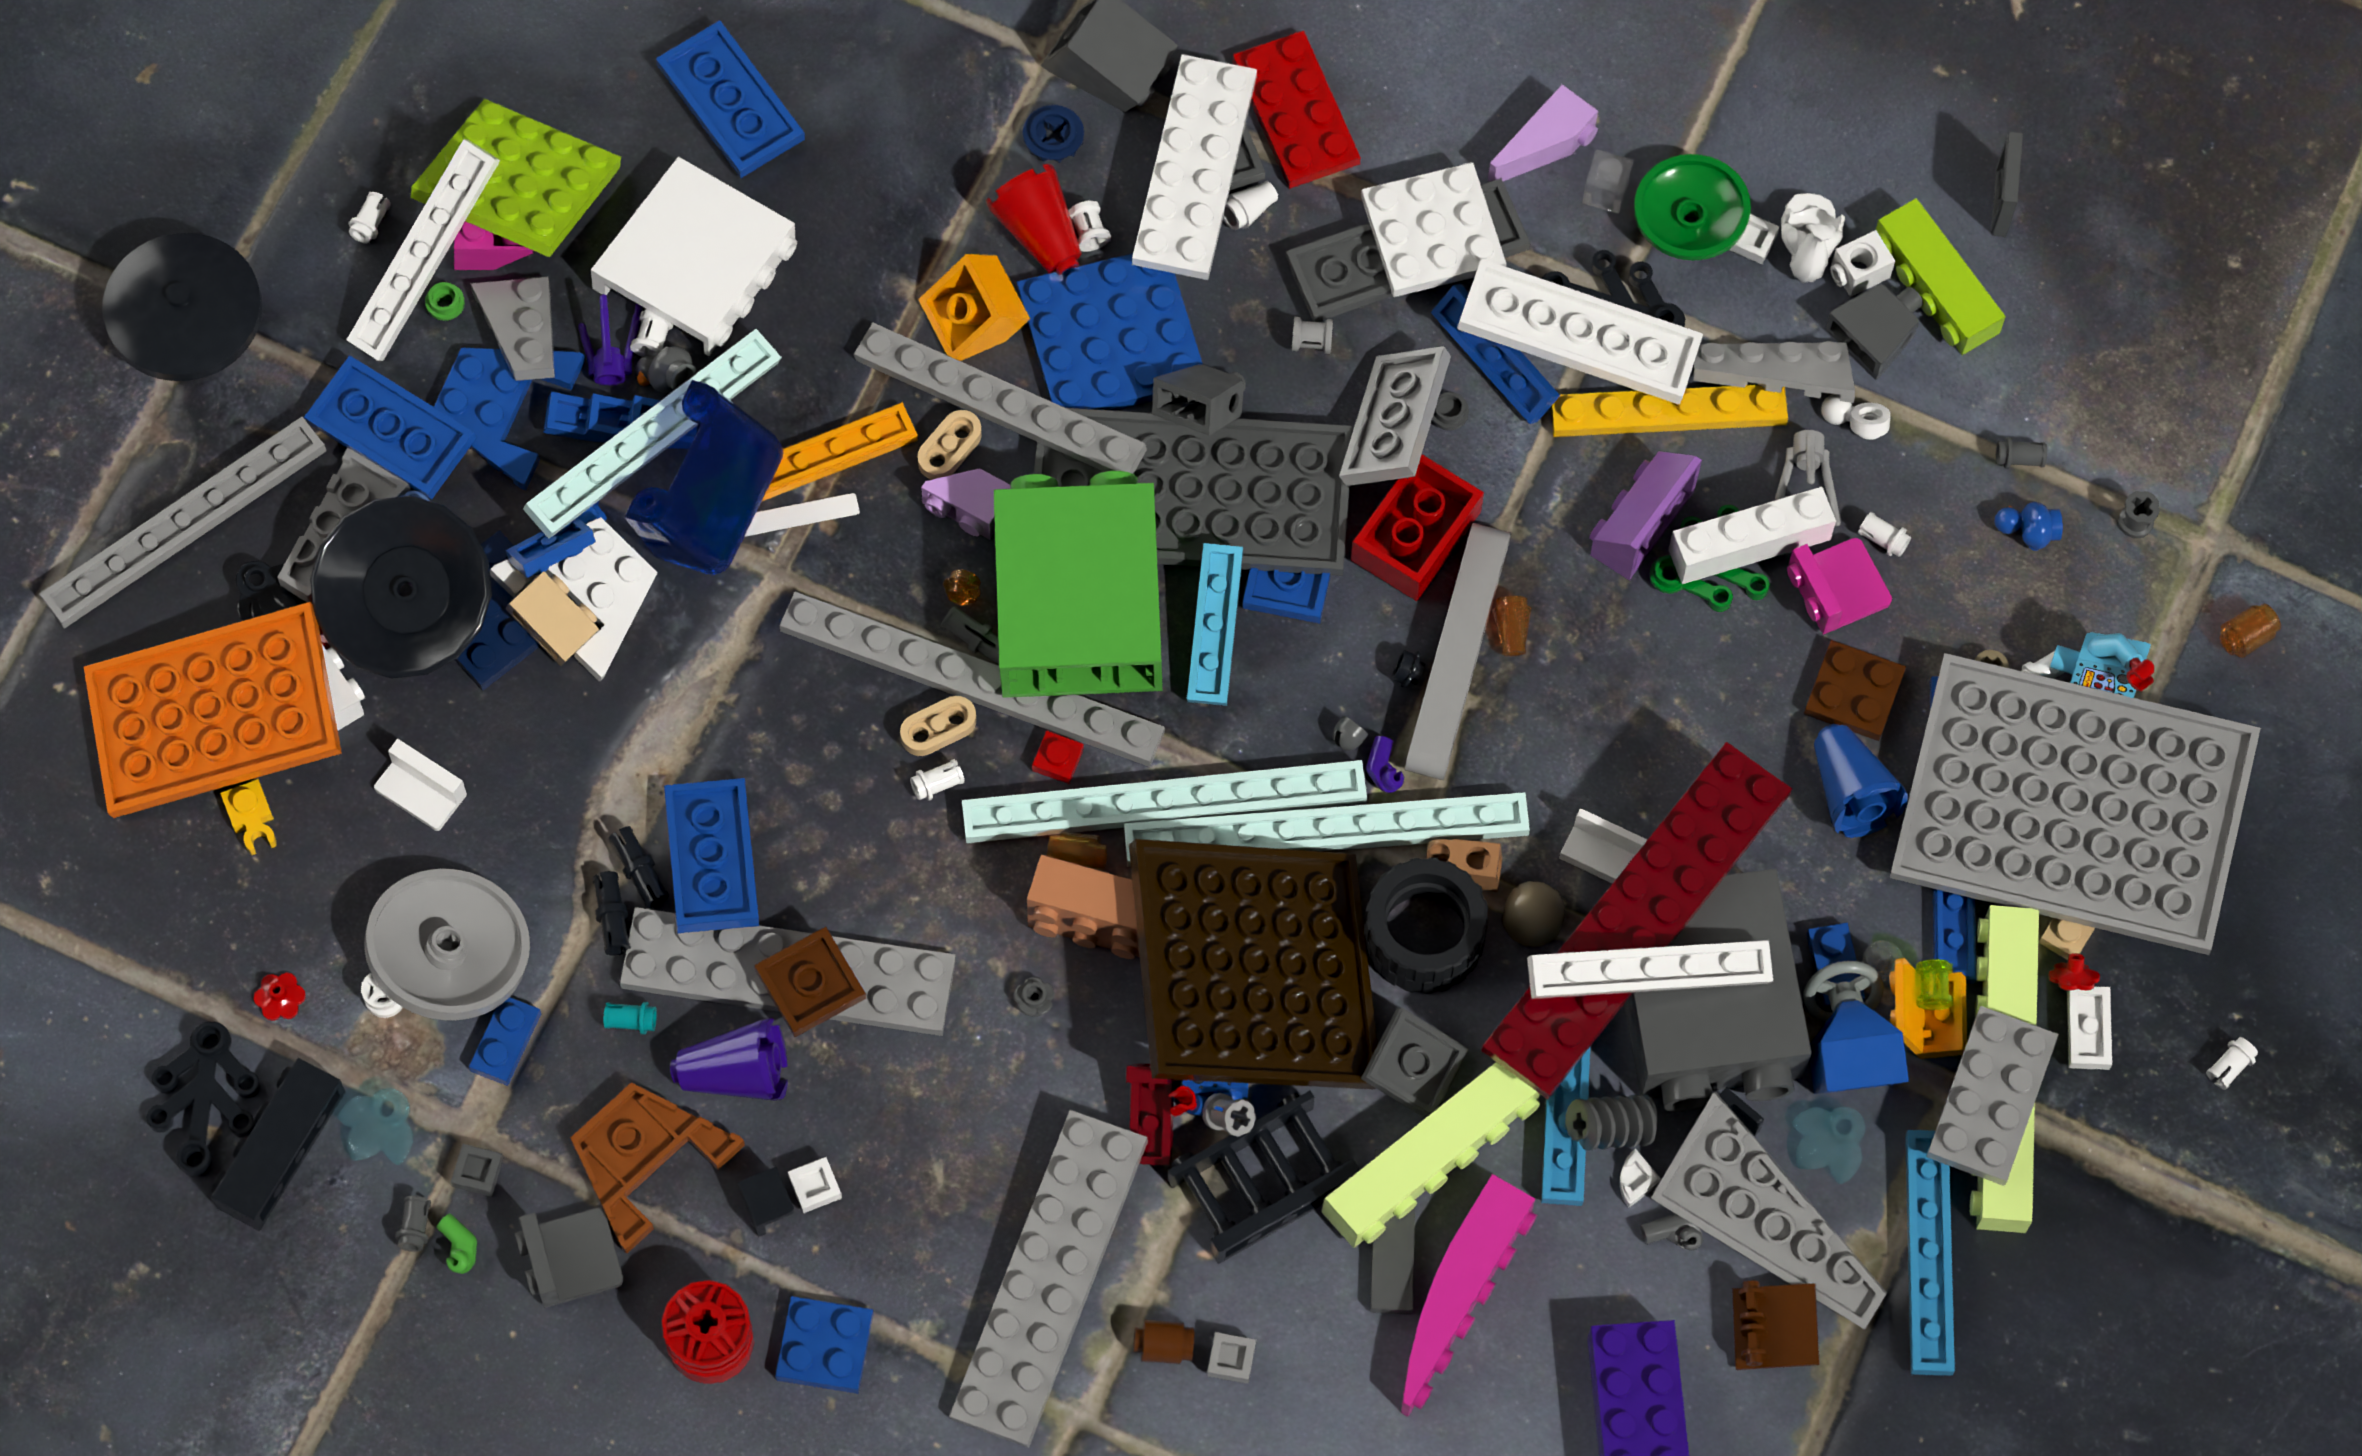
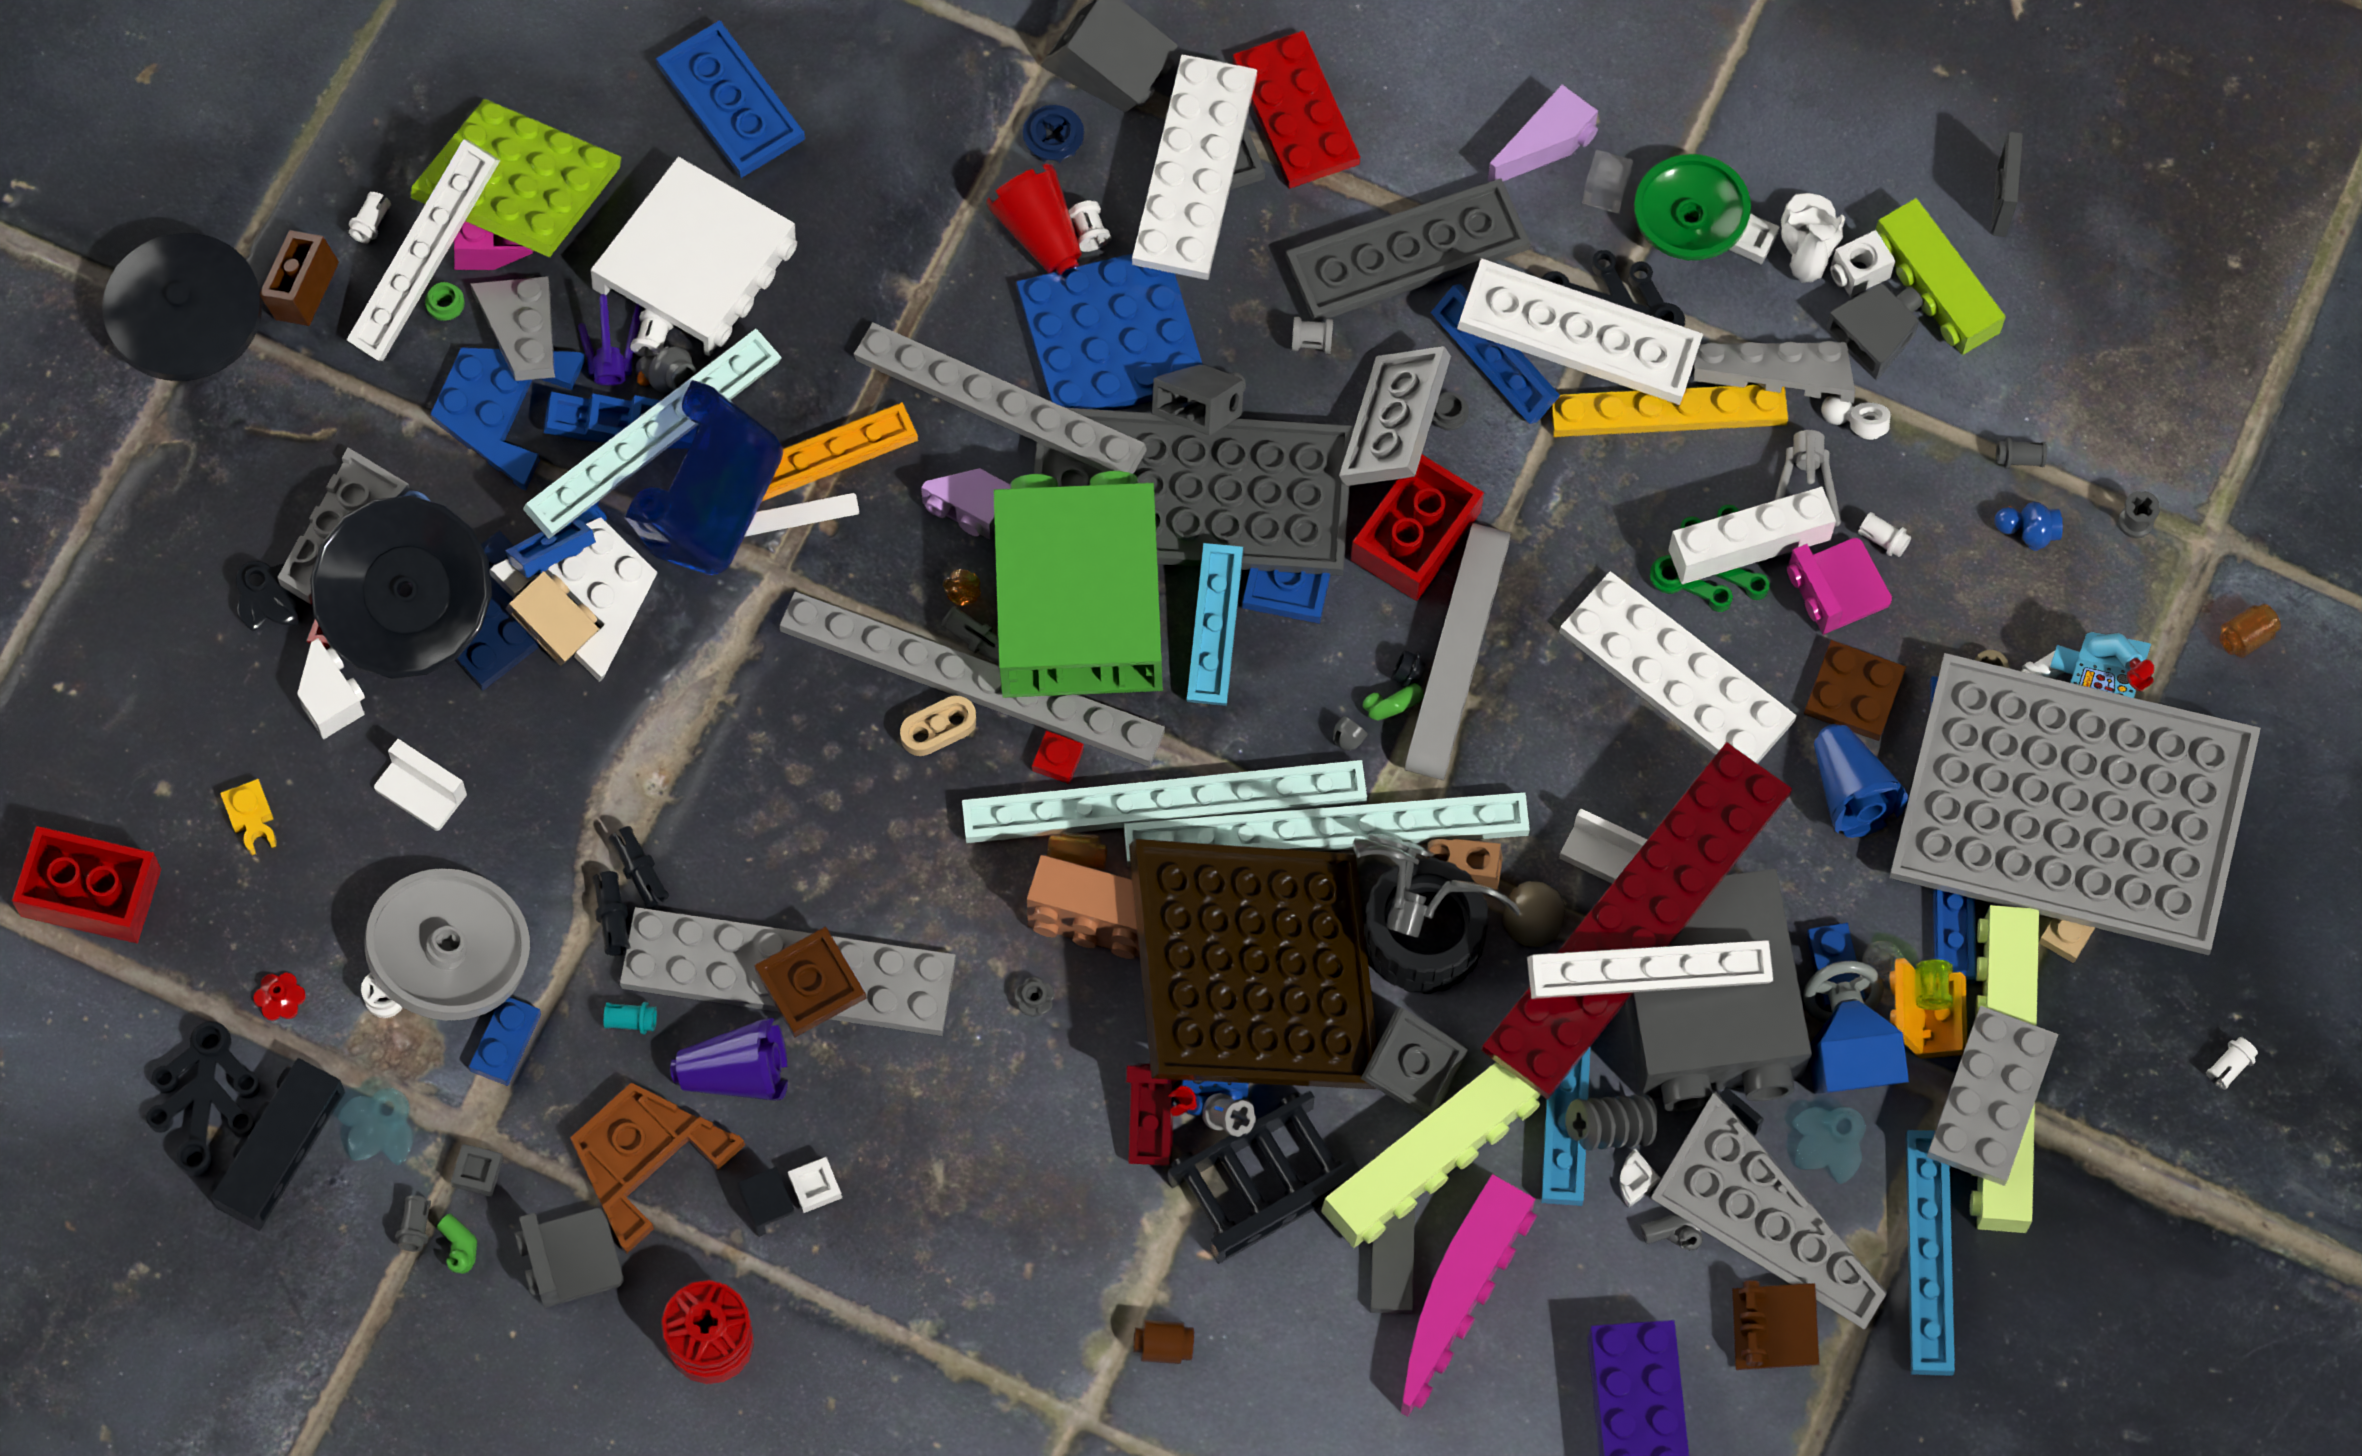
light grey plate [39,417,326,629] -> none
orange plate [84,602,342,818] -> none
blue plate [304,355,477,500] -> none
blue plate [664,778,759,933] -> none
blue plate [775,1296,874,1394] -> none
white pin [910,759,964,801] -> none
light orange slope [918,254,1030,361] -> none
tan plate [918,410,982,480] -> none
light grey plate [949,1110,1148,1448] -> none
light grey plate [1207,1332,1256,1384] -> none
white cone [1223,181,1278,230] -> none
white plate [1361,162,1506,297] -> none
dark purple arm [1366,736,1404,793] -> none
clear orange cone [1492,596,1532,656] -> none
medium lavender slope [1589,451,1702,580] -> none
red plant [2048,953,2100,991] -> none
white plate [2067,986,2112,1070] -> none
none -> red brick [12,826,162,944]
none -> reddish brown brick [260,230,339,326]
none -> dark grey plant [1352,834,1520,938]
none -> bright green arm [1363,683,1424,721]
none -> white plate [1559,571,1797,764]

